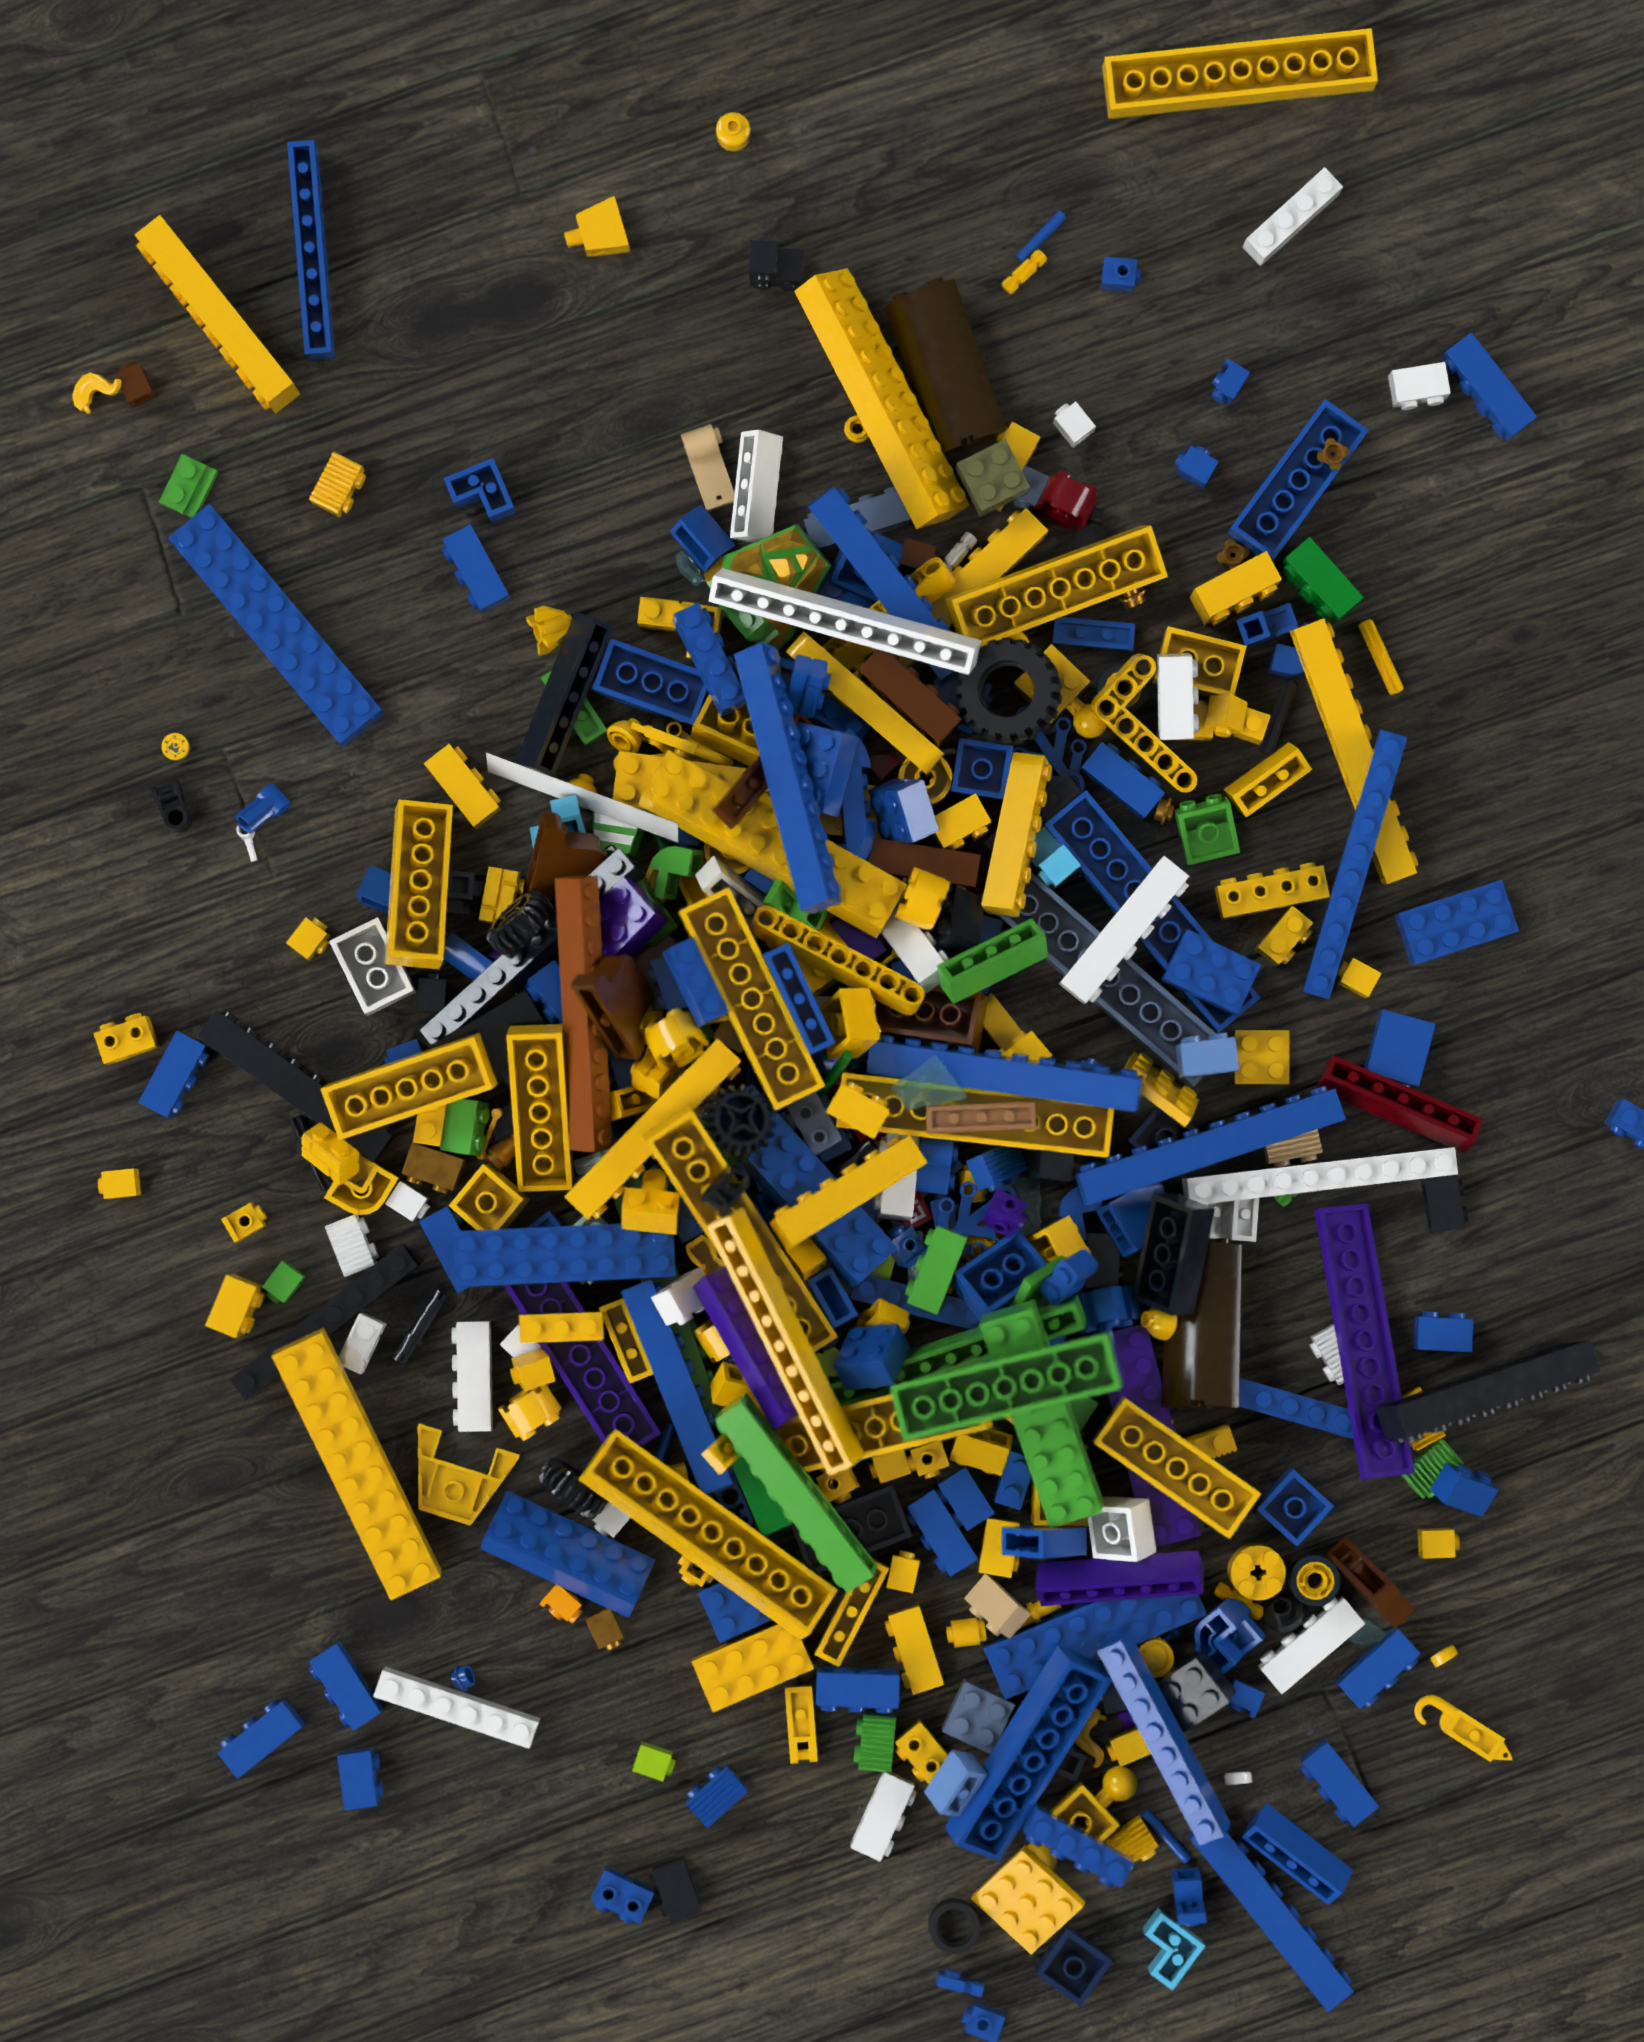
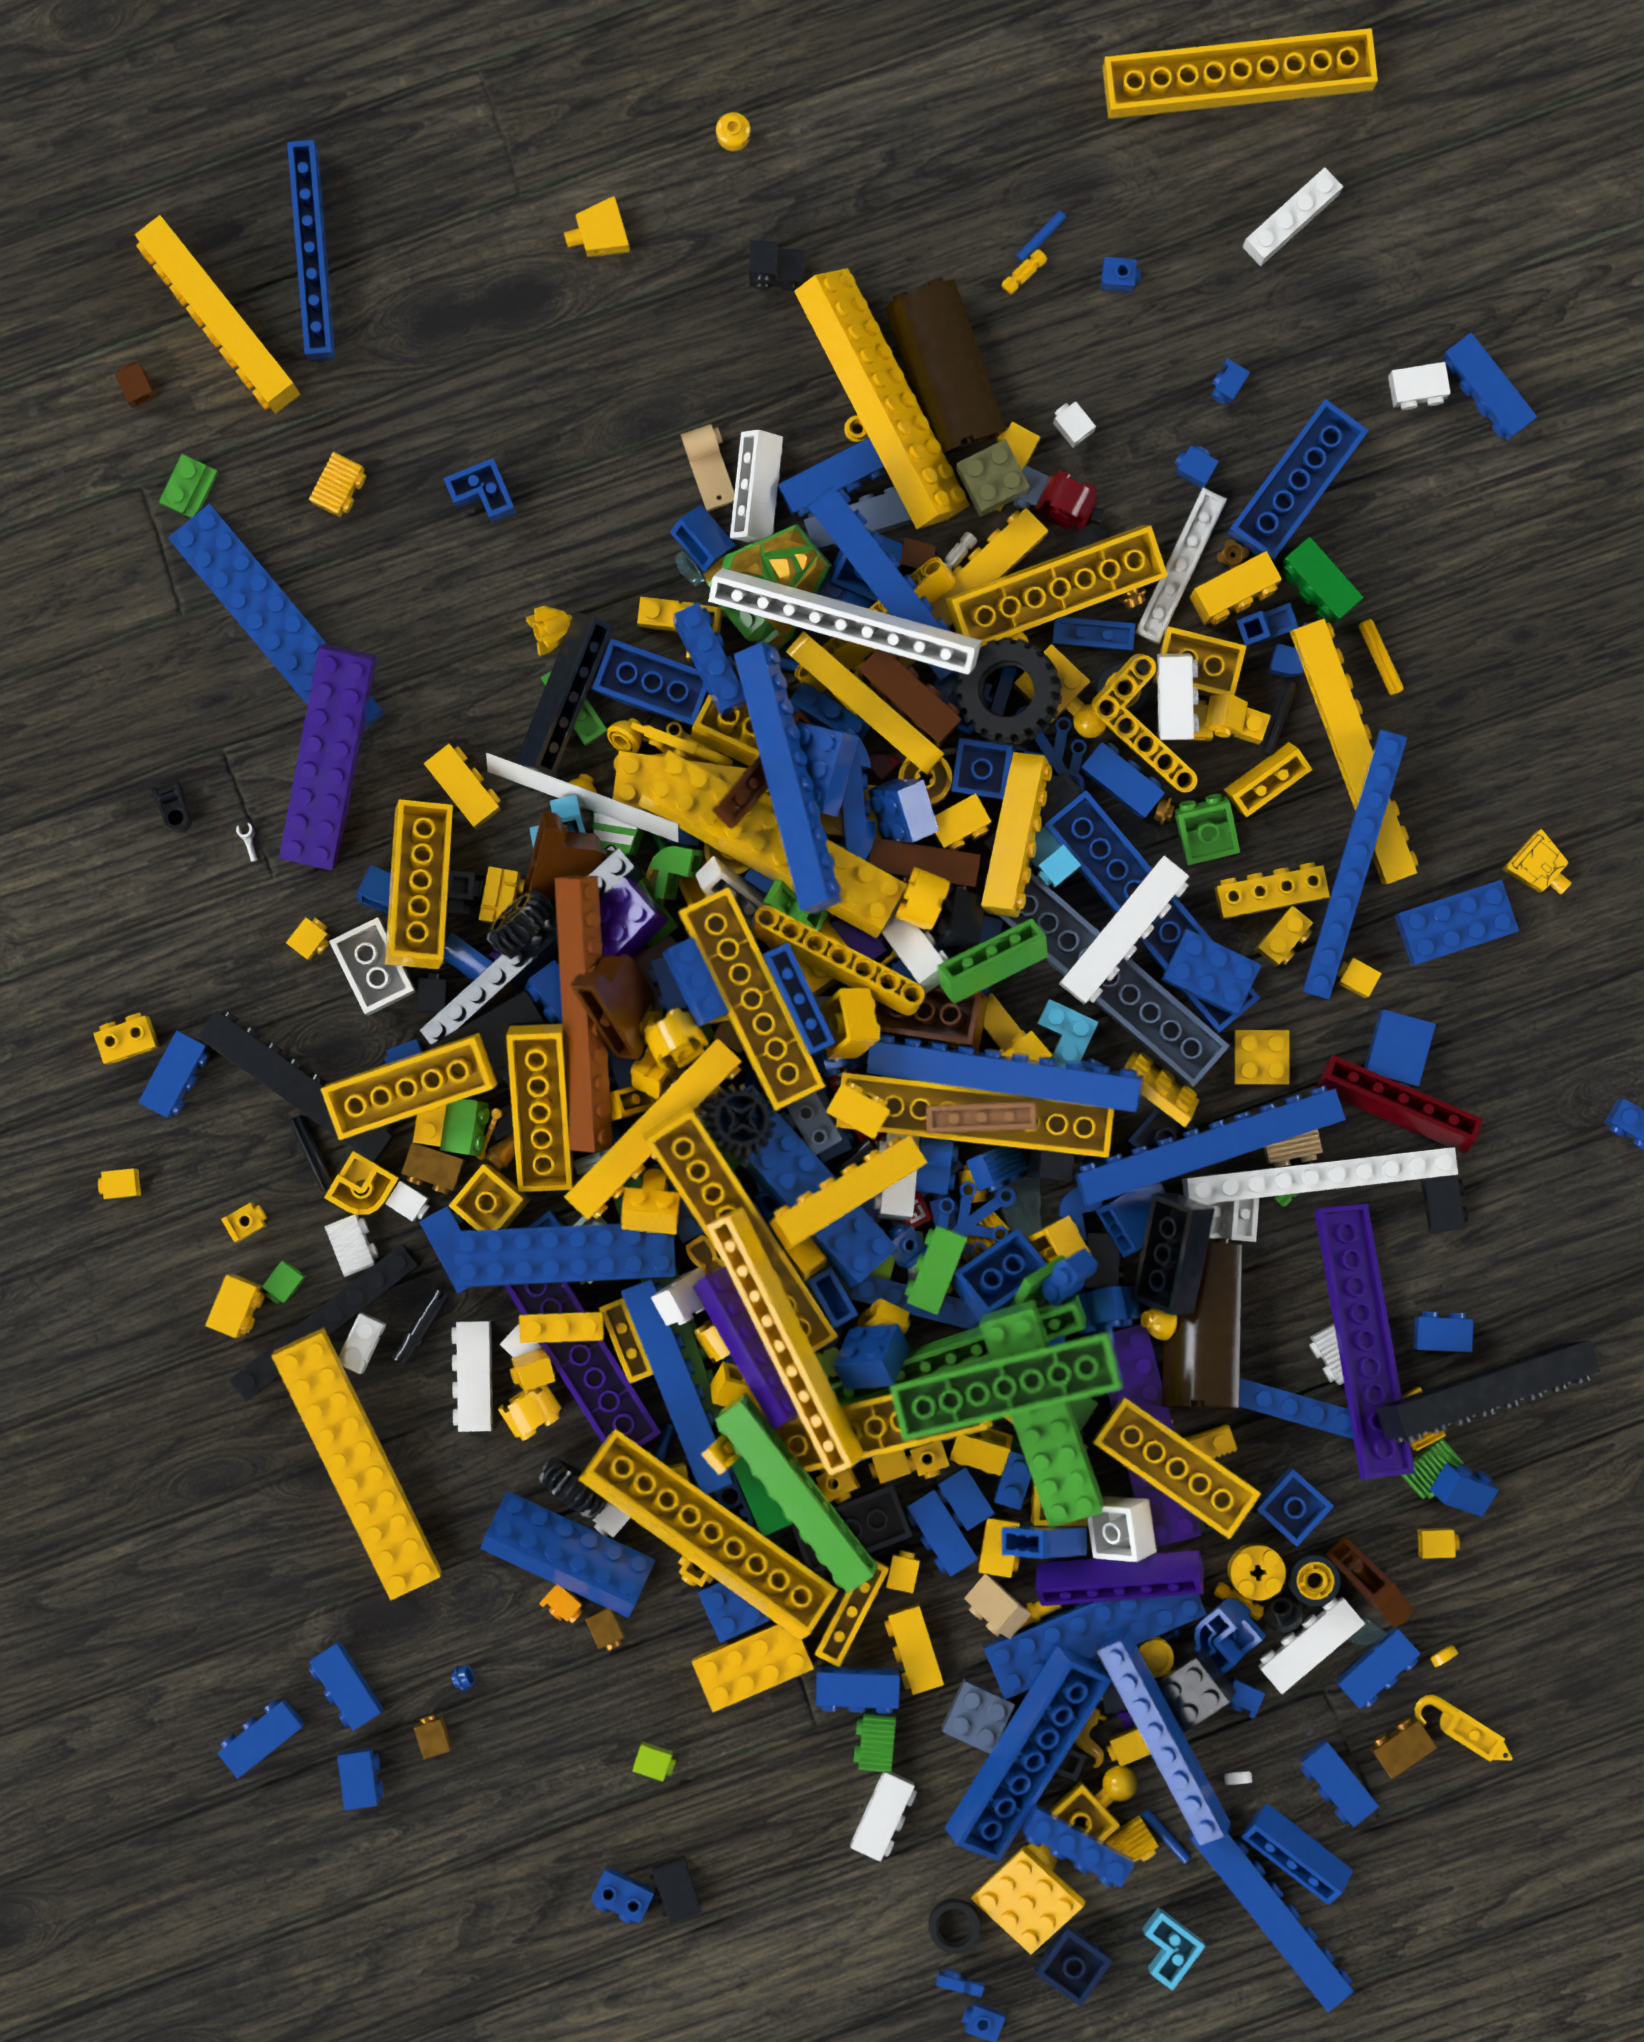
yellow piece [72,373,122,414] -> none
yellow tile [161,733,190,761] -> none
blue piece [235,783,291,834] -> none
yellow brick [302,1123,359,1185] -> none
white brick [373,1667,540,1749] -> none
yellow wing [417,1423,521,1526] -> none
blue brick [441,524,511,614] -> none
blue brick [686,1764,749,1829] -> none
black piece [700,1163,750,1218] -> none
yellow plate [785,1685,818,1764] -> none
blue brick [786,654,831,718] -> none
green piece [815,1051,853,1097] -> none
clear light blue wing [891,1054,967,1110] -> none
yellow brick [894,1718,949,1784] -> none
medium blue brick [924,1750,988,1817] -> none
yellow brick [946,1617,986,1648] -> none
dark purple brick [982,1189,1028,1237] -> none
blue brick [1171,1867,1206,1926] -> none
medium blue brick [1175,1033,1239,1078] -> none
pearl gold plate [1317,438,1349,470] -> none
none -> dark purple brick [279,644,378,870]
none -> pearl gold brick [414,1714,452,1759]
none -> blue brick [778,438,886,518]
none -> blue beam [982,666,1017,737]
none -> medium azure brick [1036,999,1098,1064]
none -> white tile [1135,488,1227,645]
none -> pearl gold brick [1370,1717,1437,1779]
none -> yellow torso [1502,829,1571,895]

